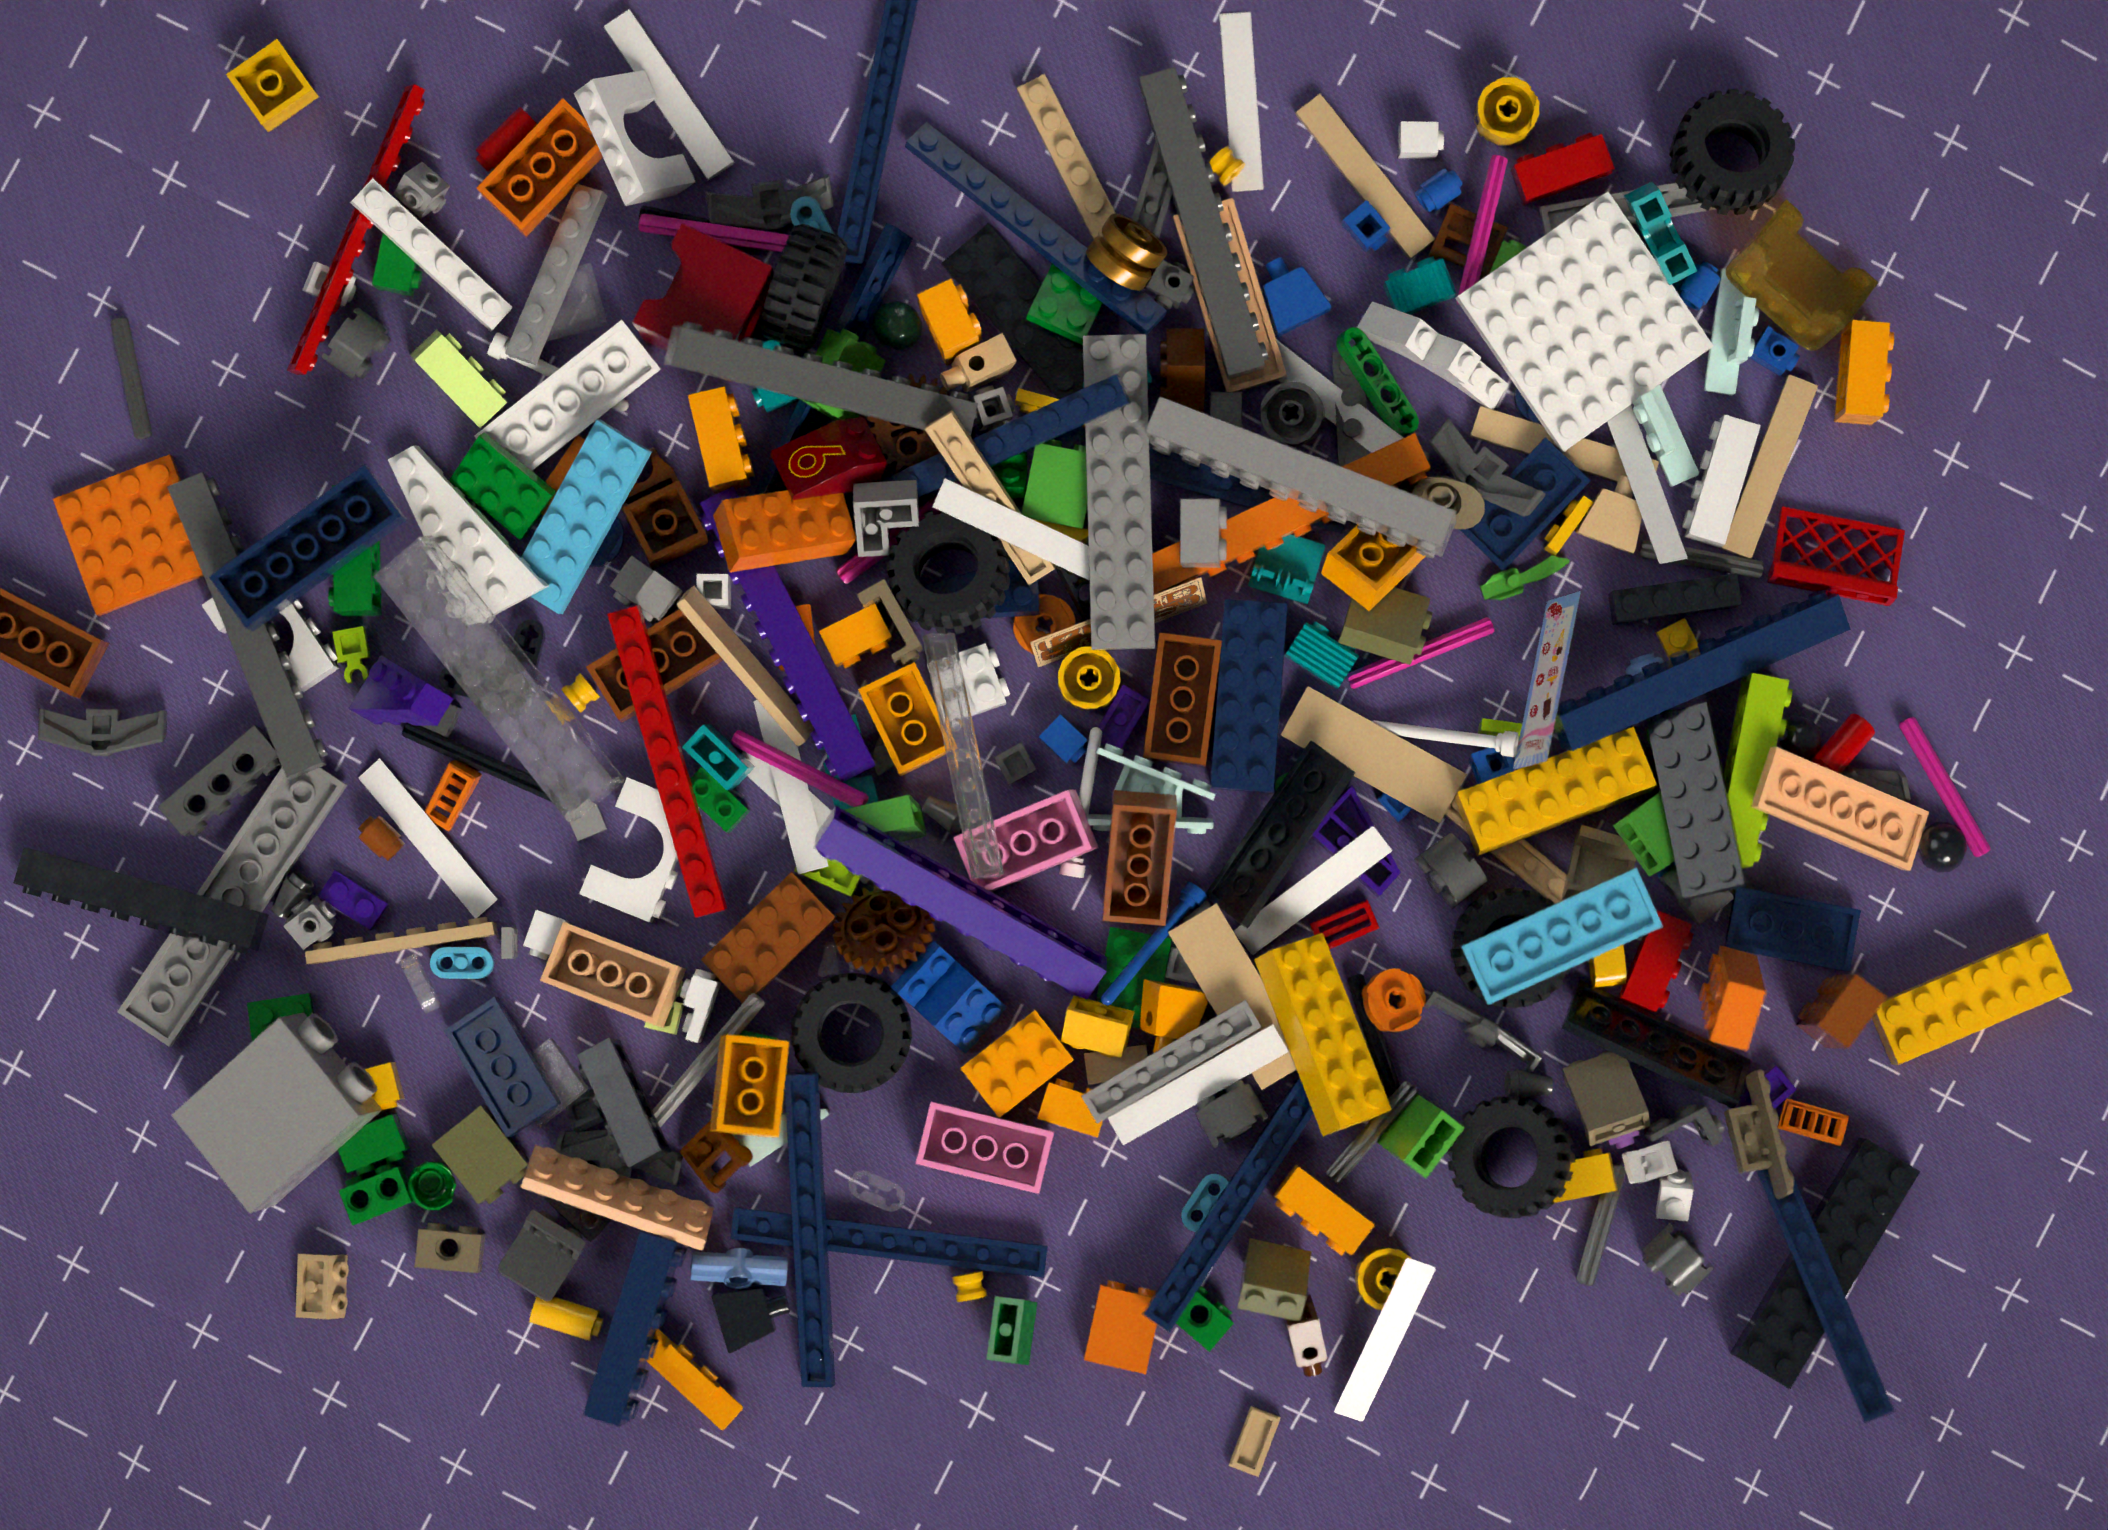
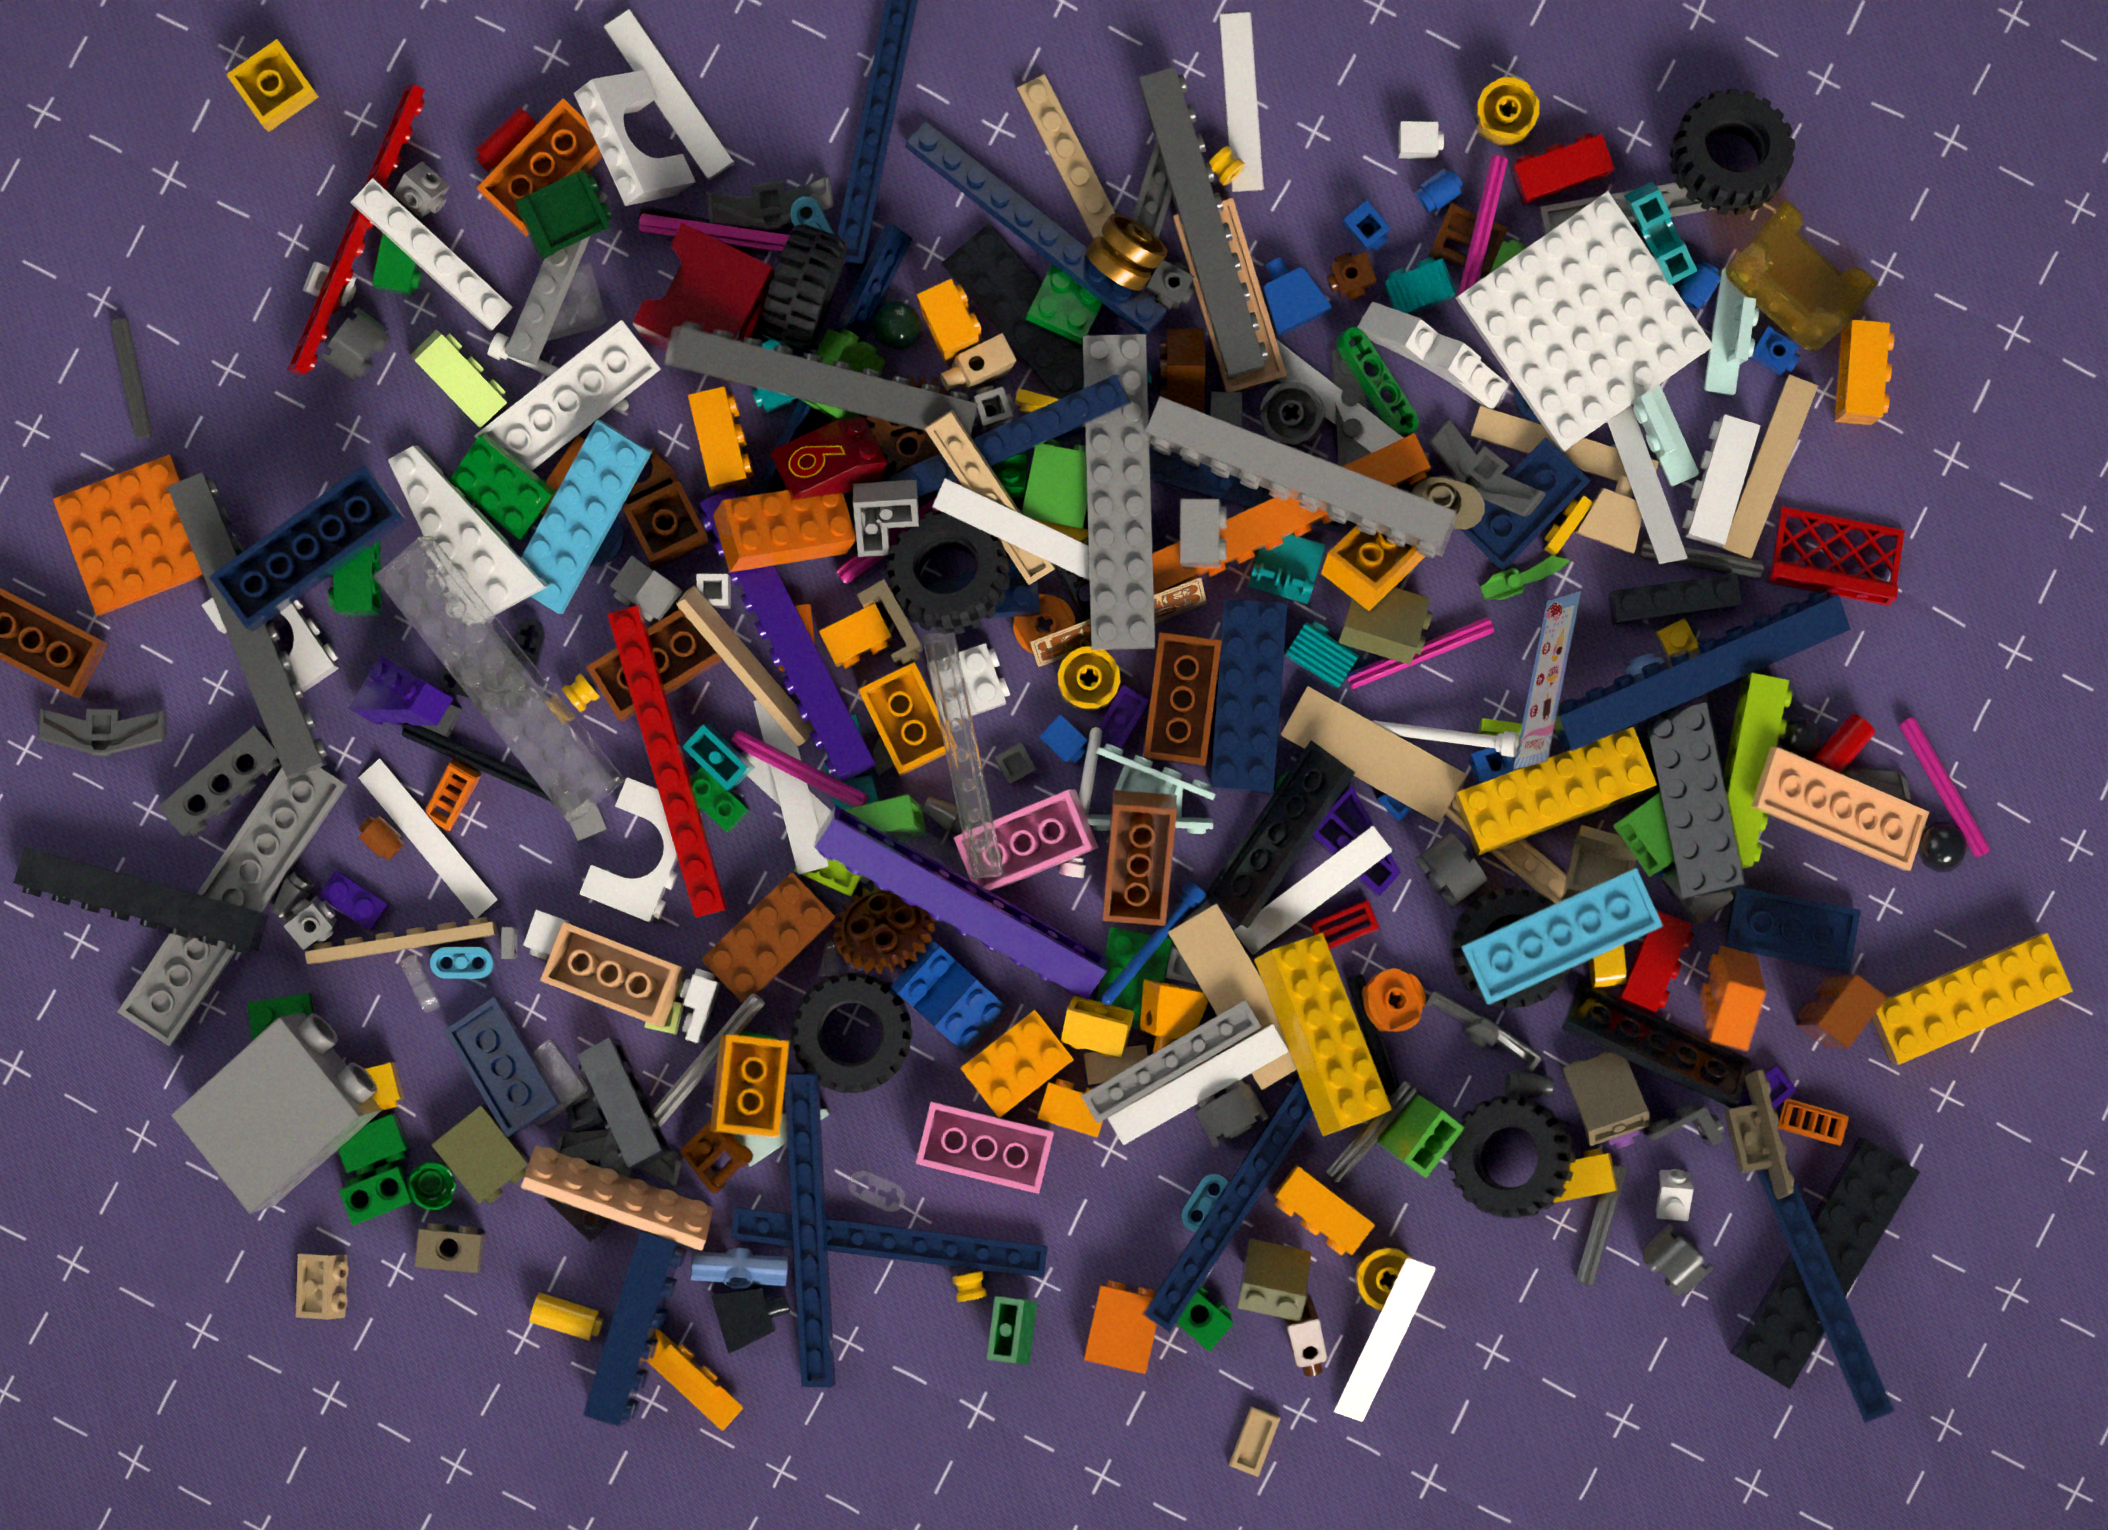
lime plate [332,626,371,684] -> none
dark grey bracket [498,1209,586,1301] -> none
tan tile [1295,93,1435,260] -> none
white bracket [1622,1141,1678,1184] -> none
none -> dark green panel [513,170,613,259]
none -> reddish brown brick [1326,252,1377,300]

